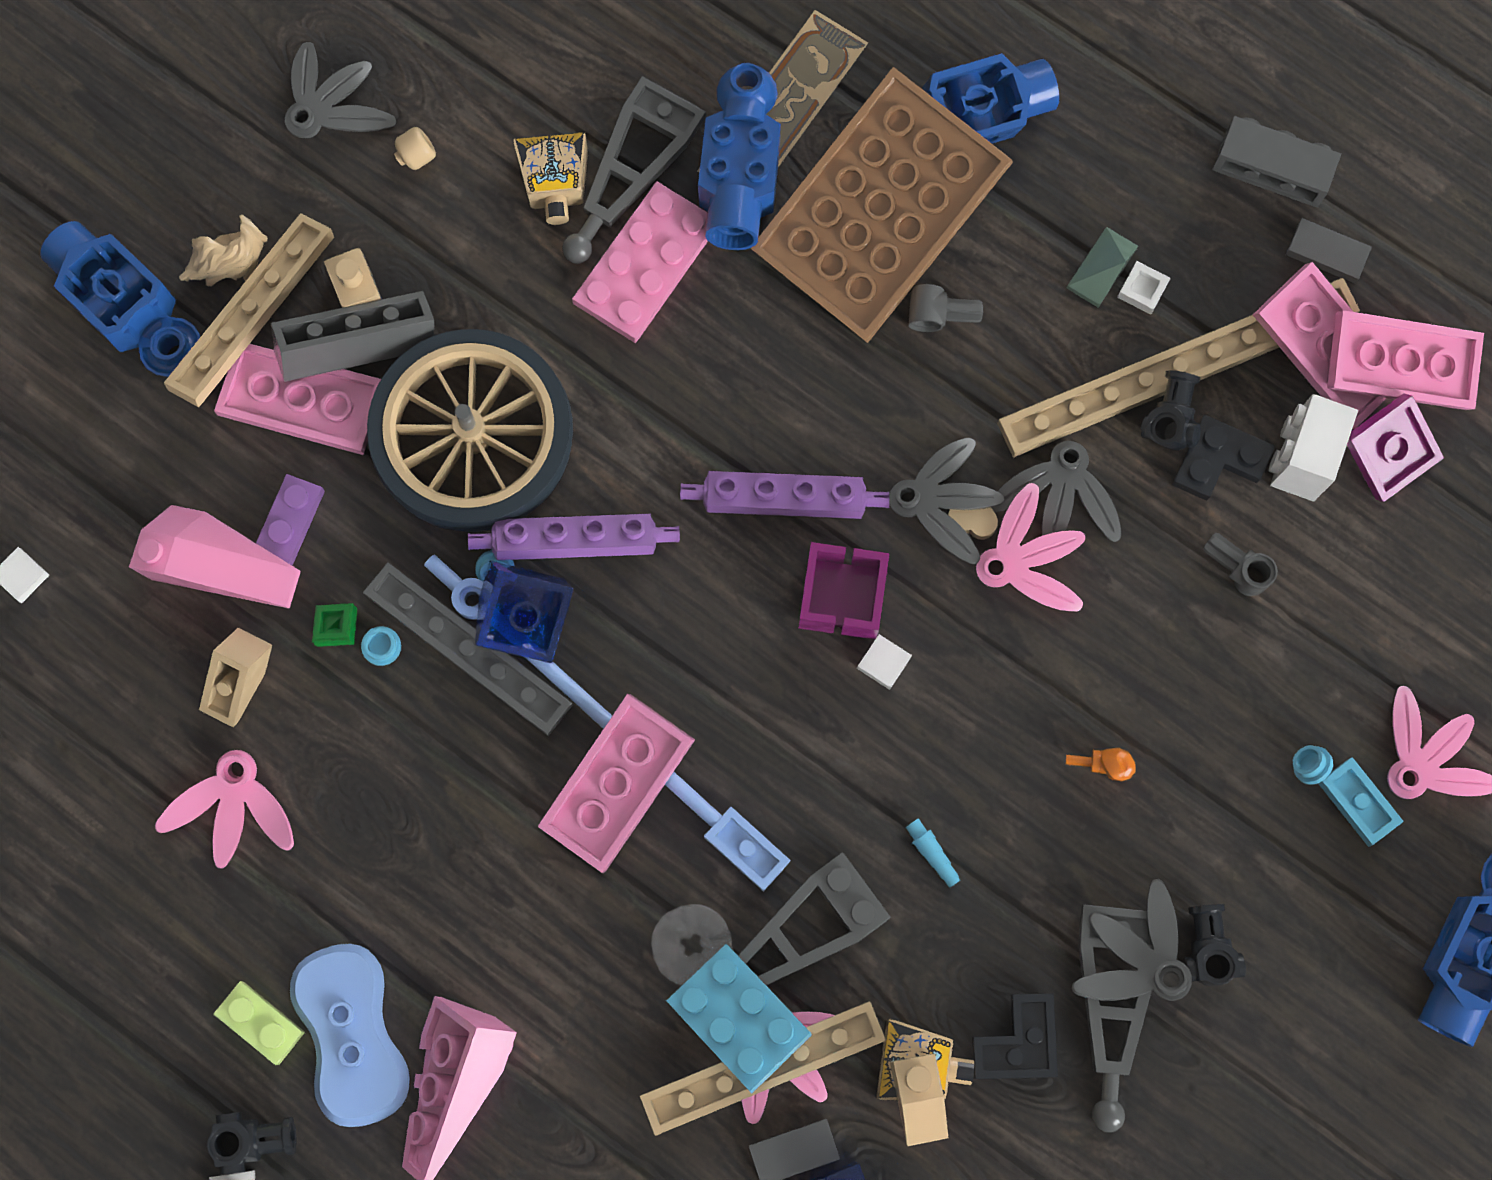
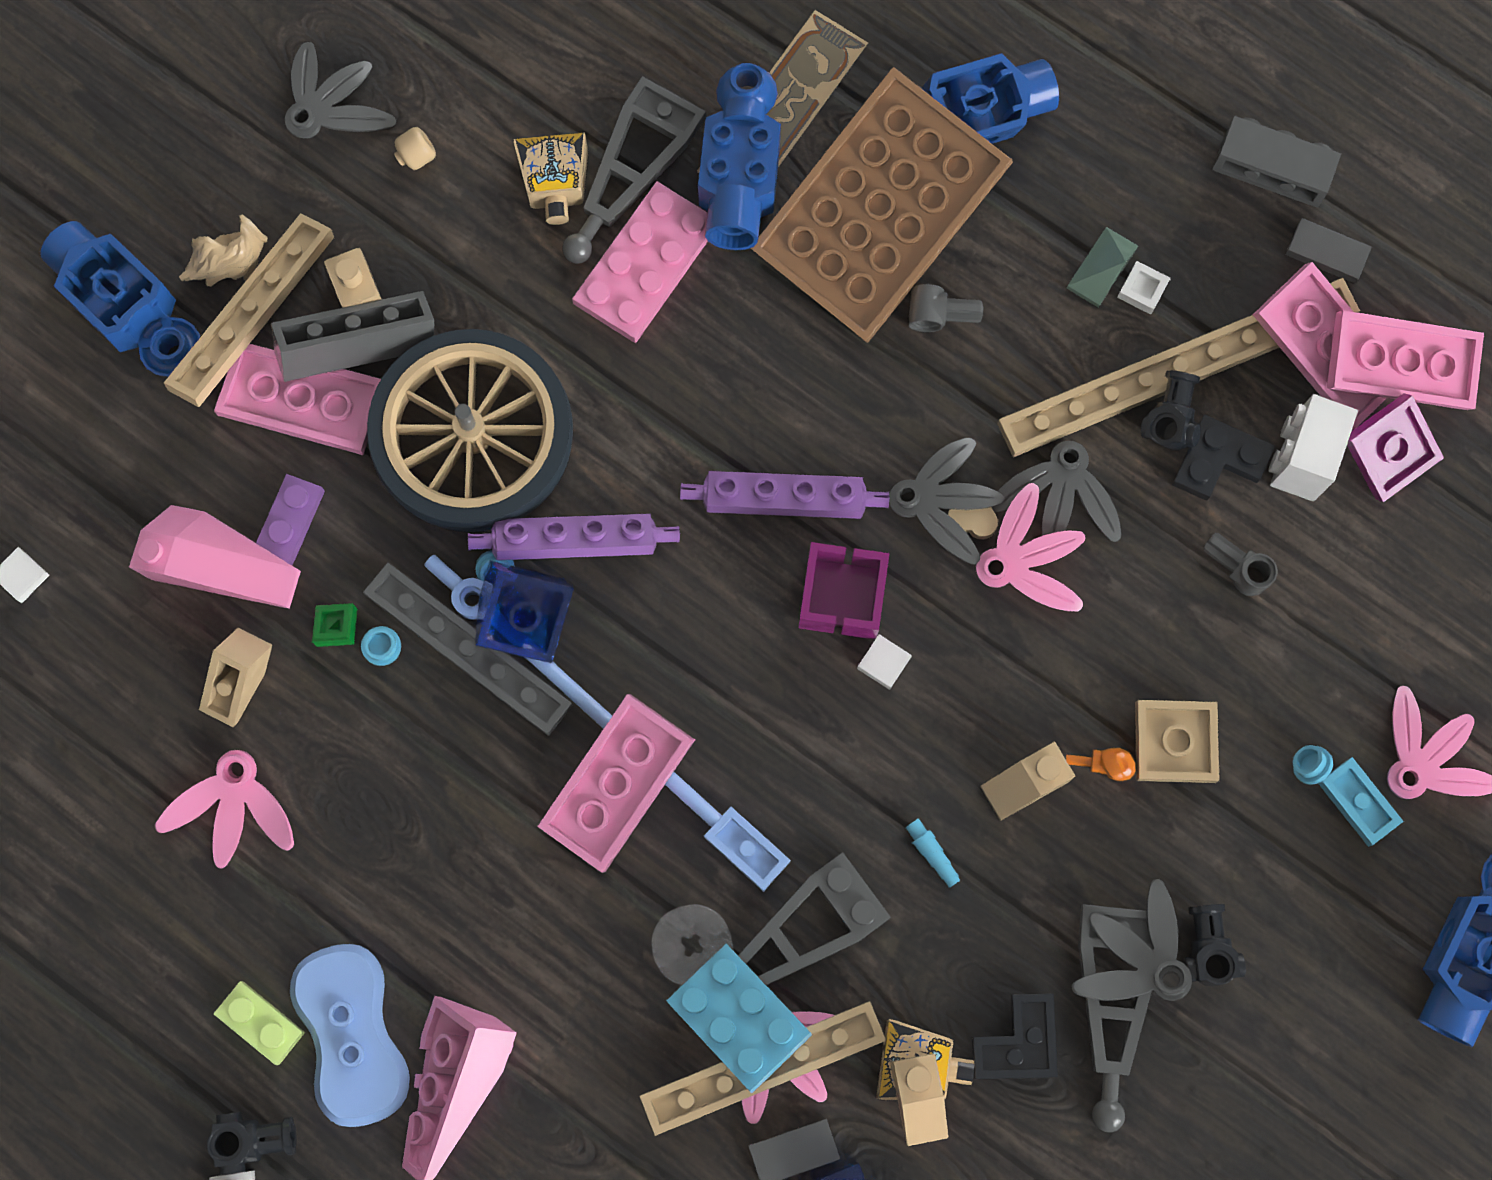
none -> tan slope [980,742,1076,821]
none -> tan plate [1135,700,1219,783]

